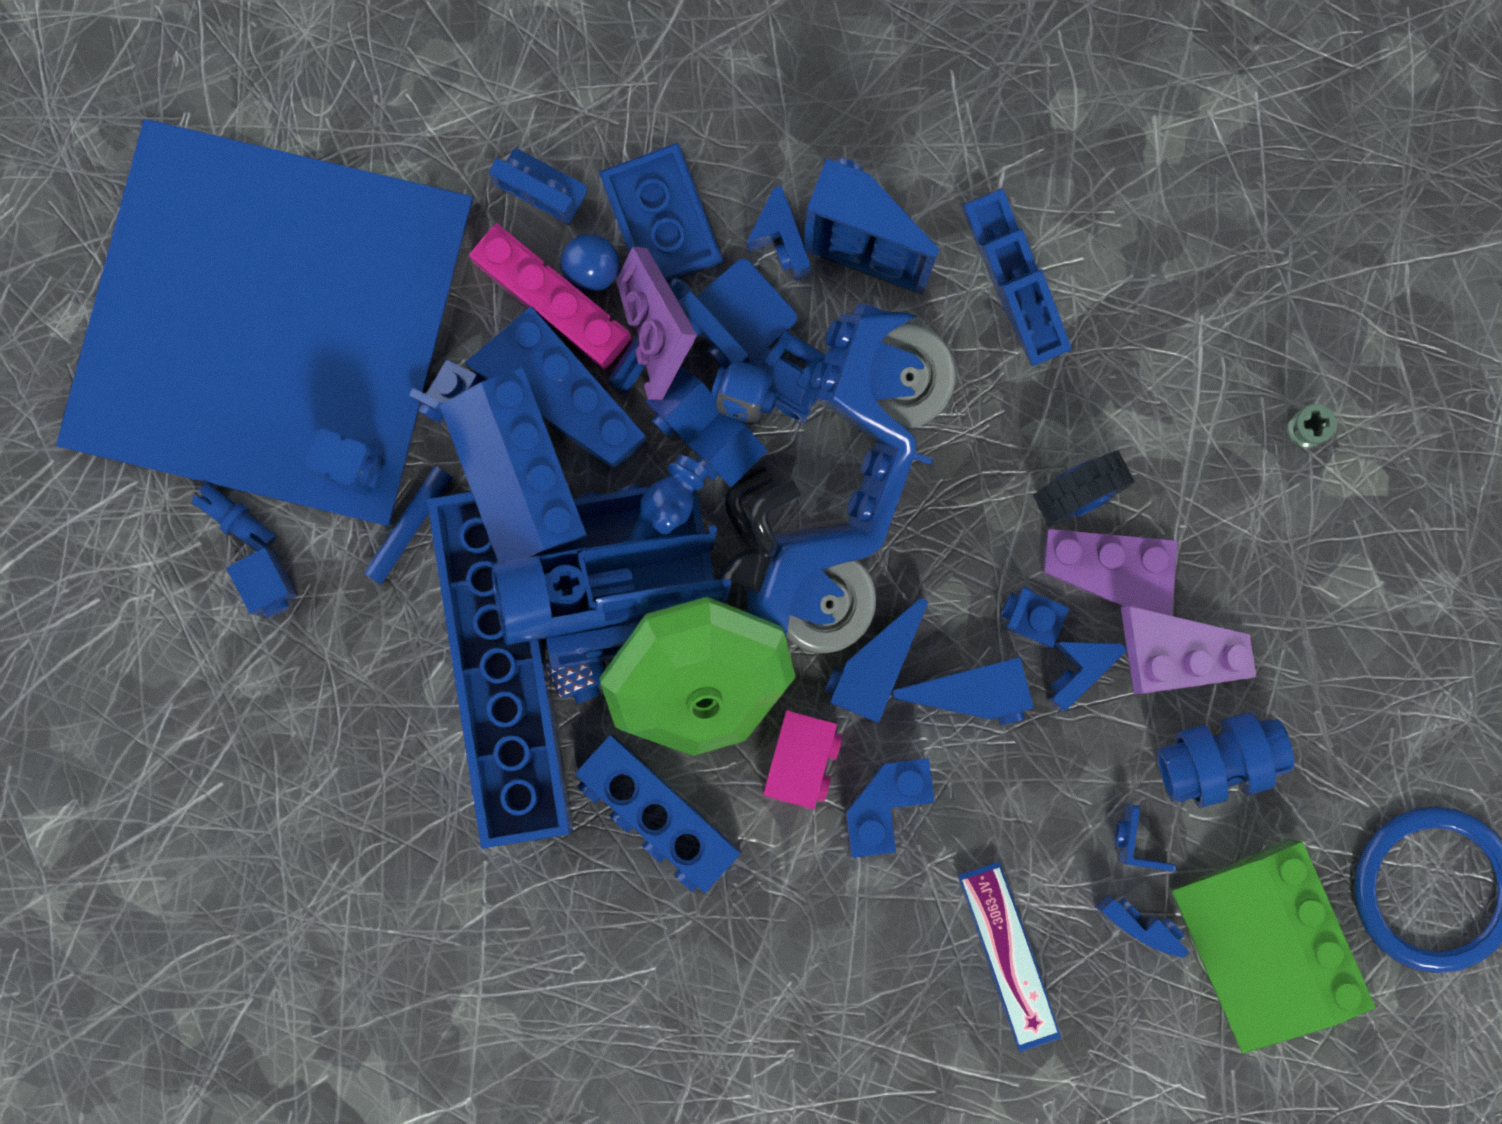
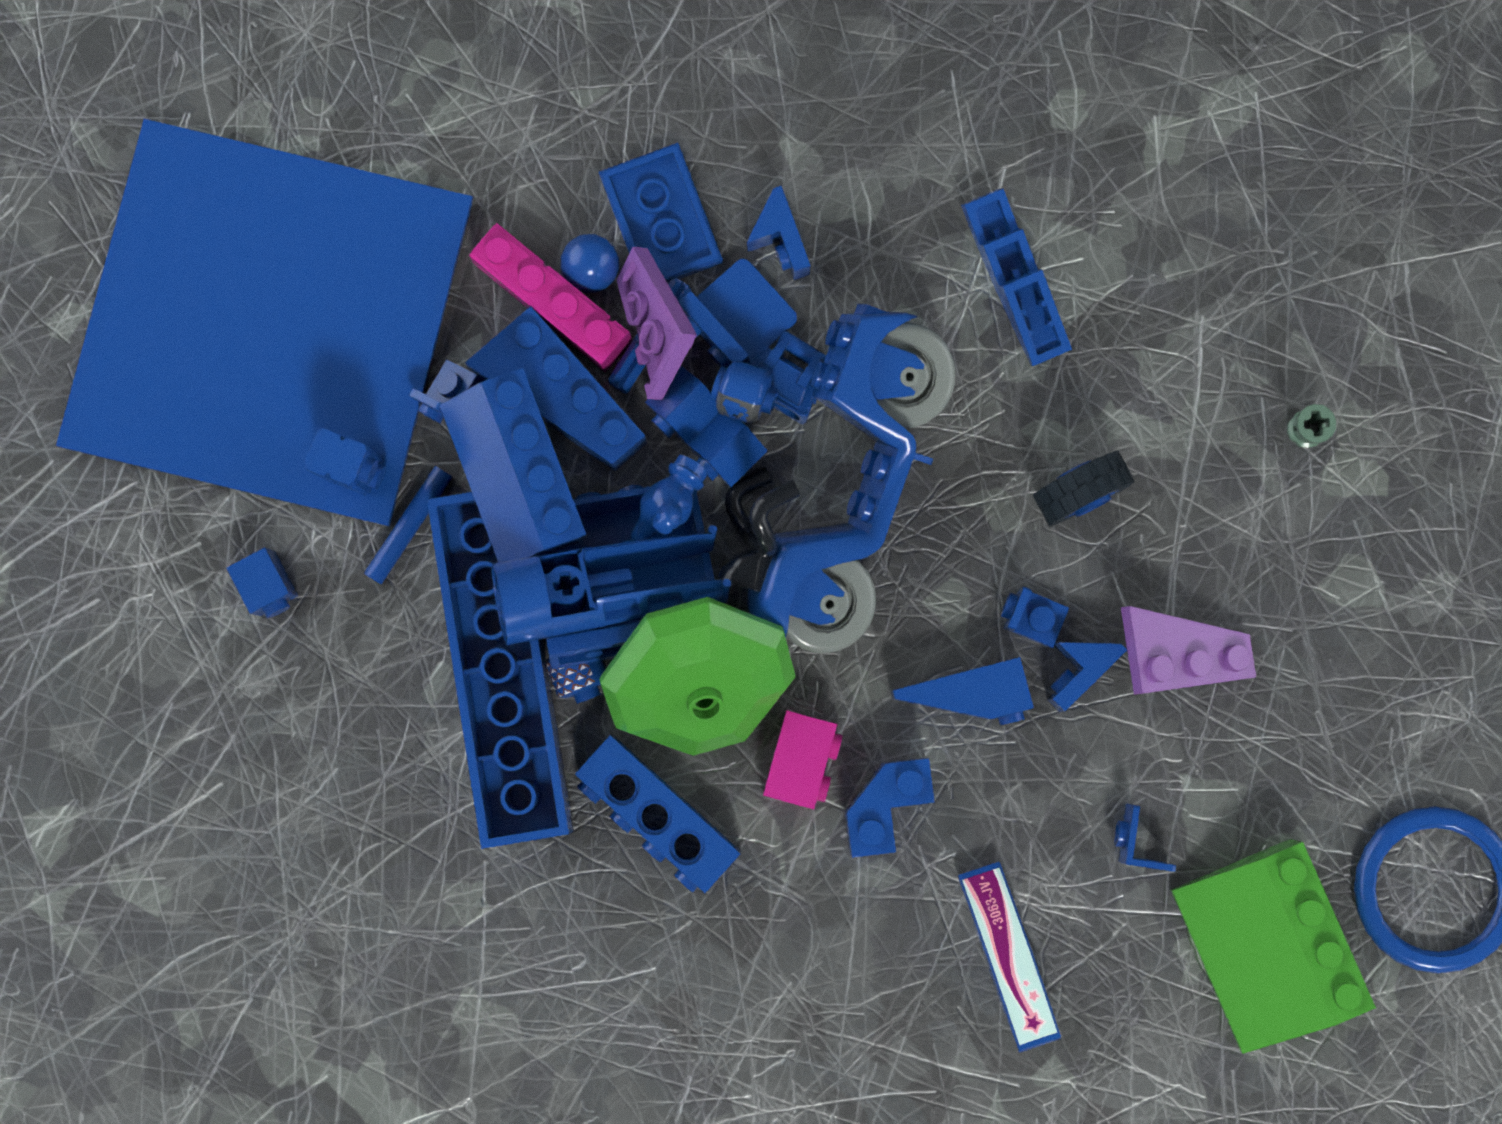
blue pin [191,483,277,552] -> none
blue bracket [488,148,588,225] -> none
blue slope [804,158,939,295] -> none
blue slope [825,598,929,723] -> none
medium lavender wing [1042,529,1177,616] -> none
blue slope [1095,895,1189,958] -> none
blue piece [1157,712,1294,808] -> none

